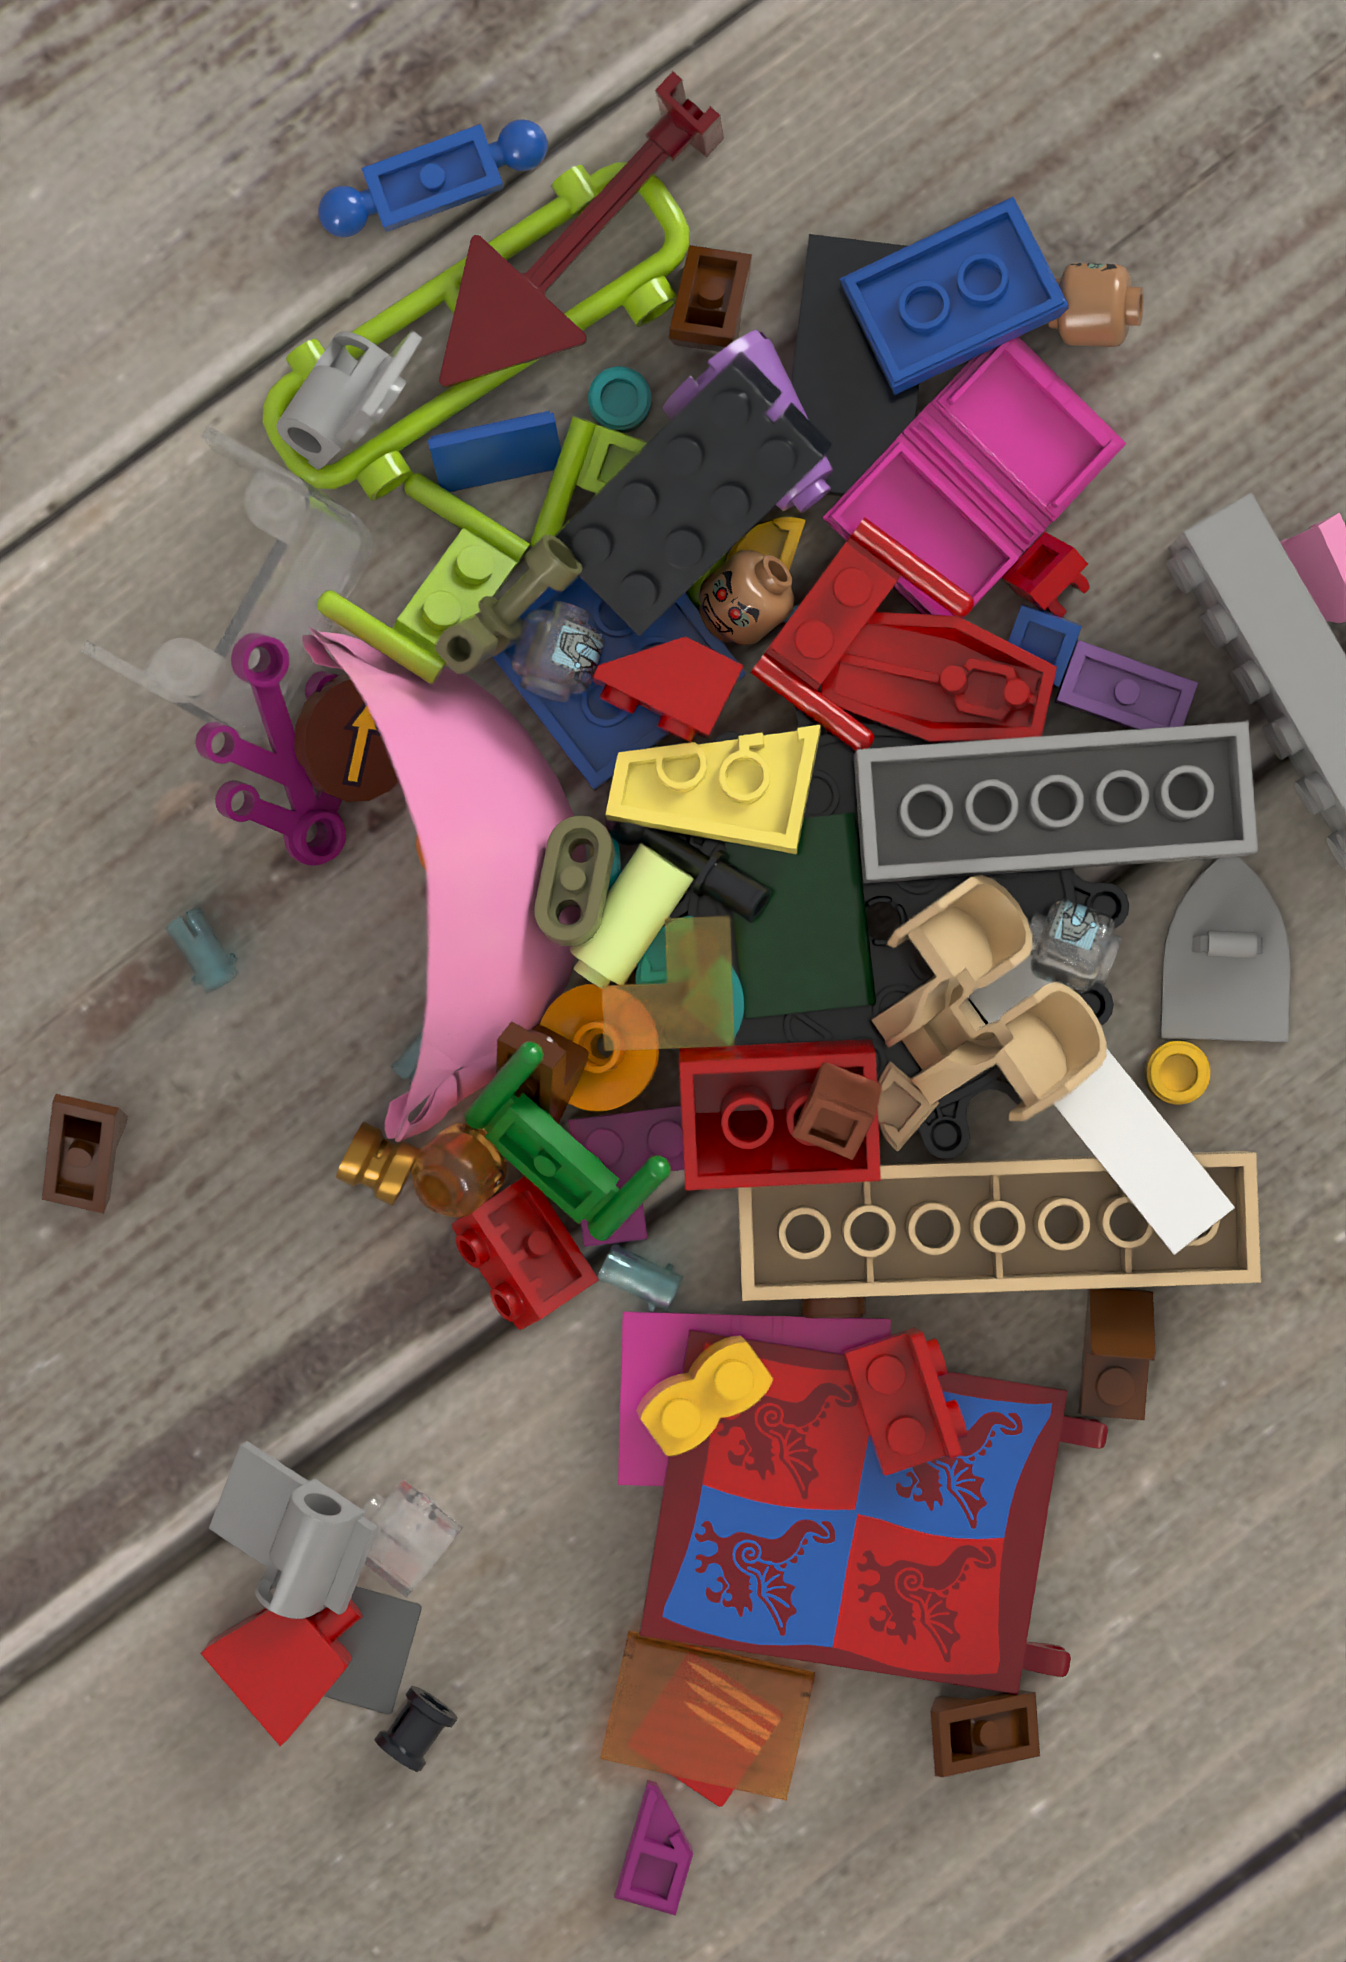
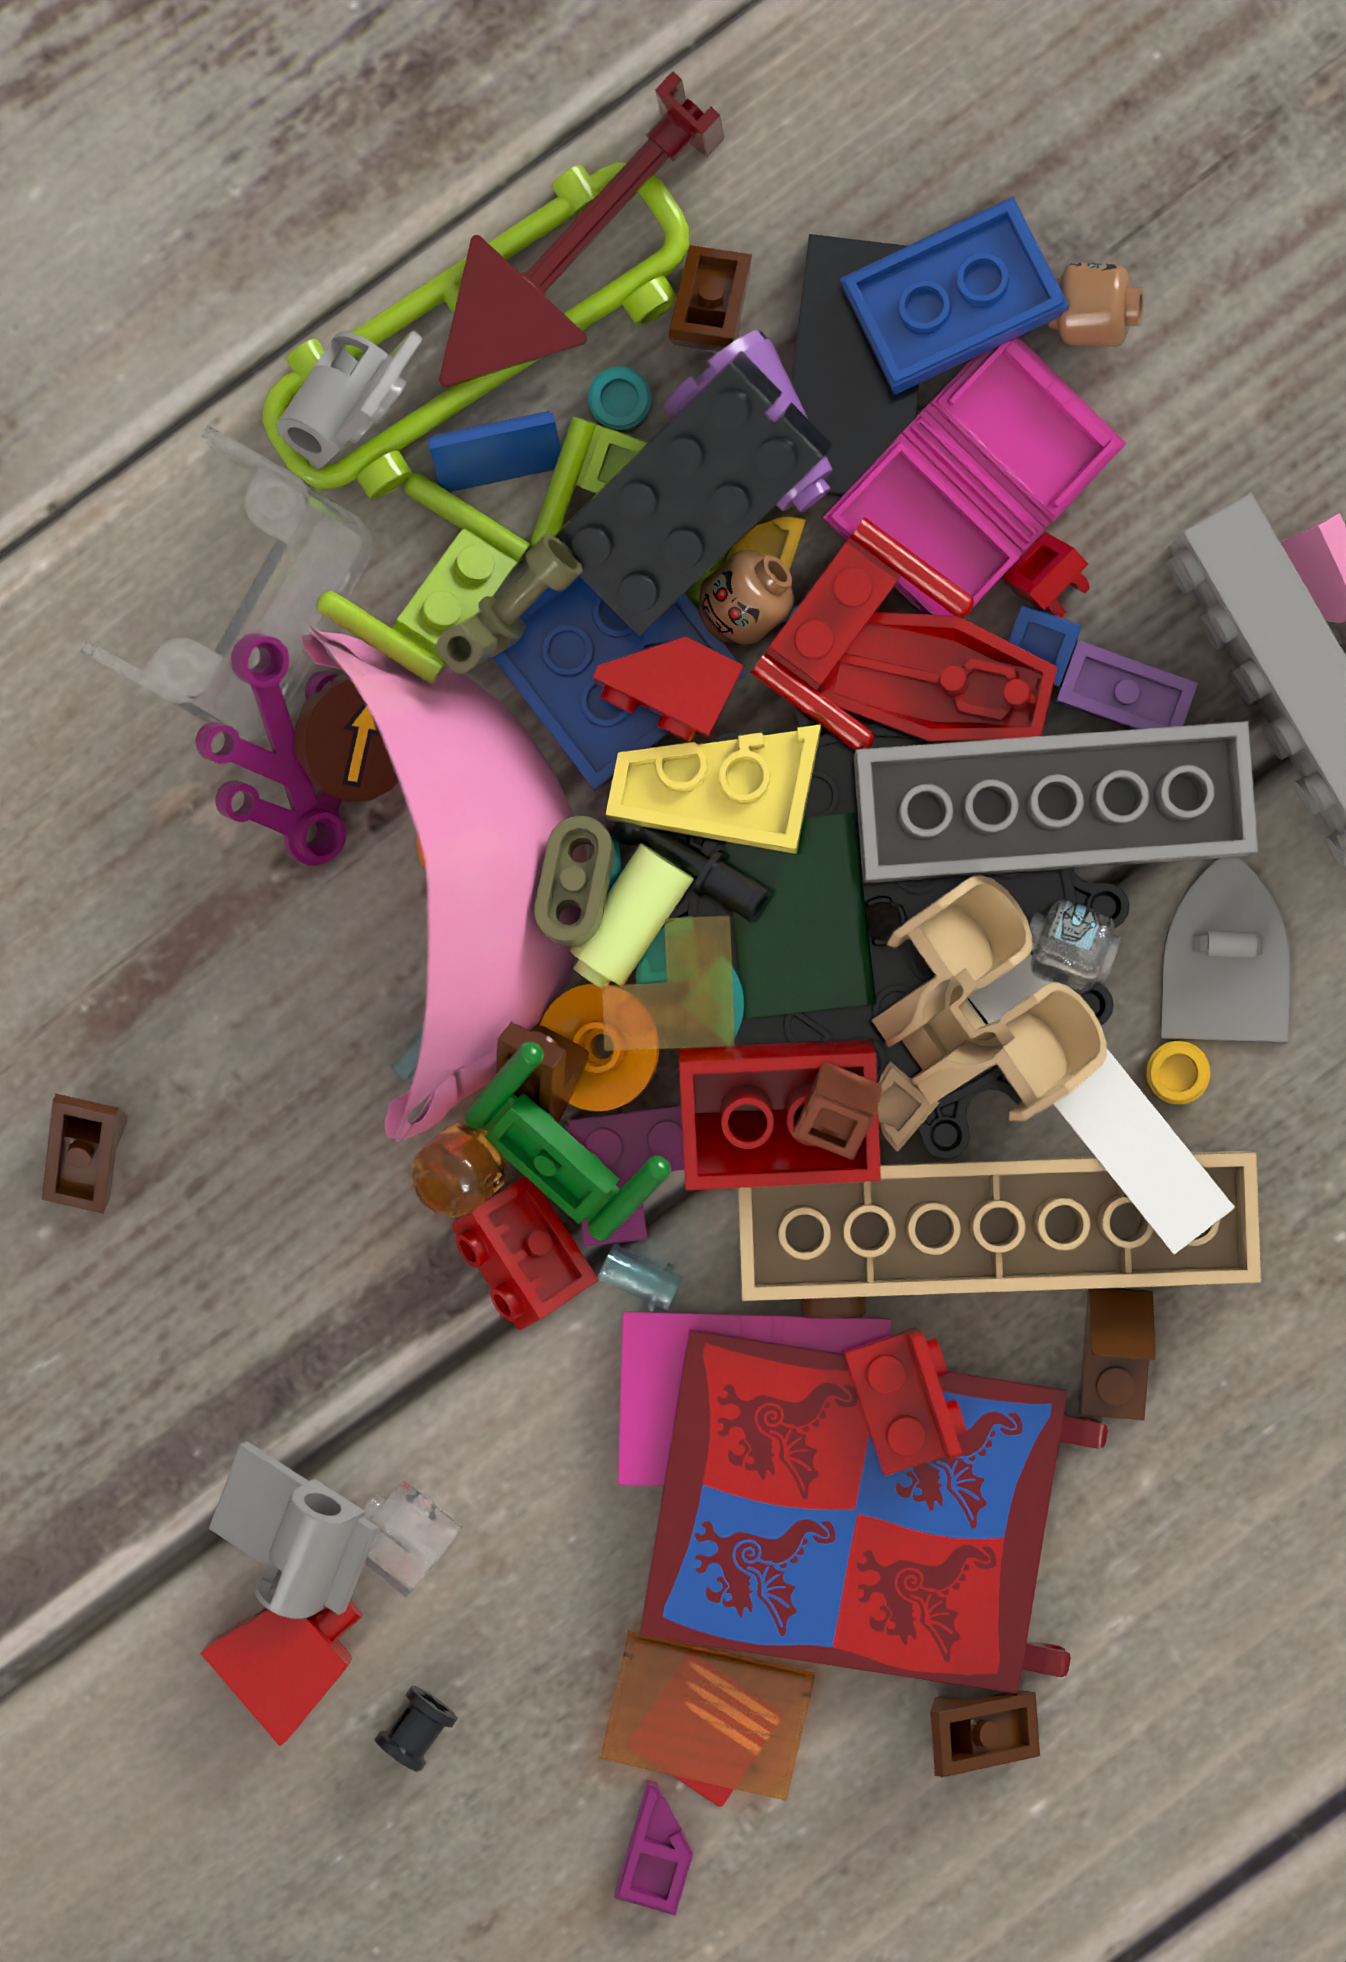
clear light blue pin [165,907,239,993] -> none
blue plate [318,119,548,237] -> none
dark grey sticker [324,1586,422,1714] -> none
pearl gold wheel [335,1121,421,1206] -> none
clear head [511,601,604,702] -> none
yellow brick [636,1335,773,1456] -> none

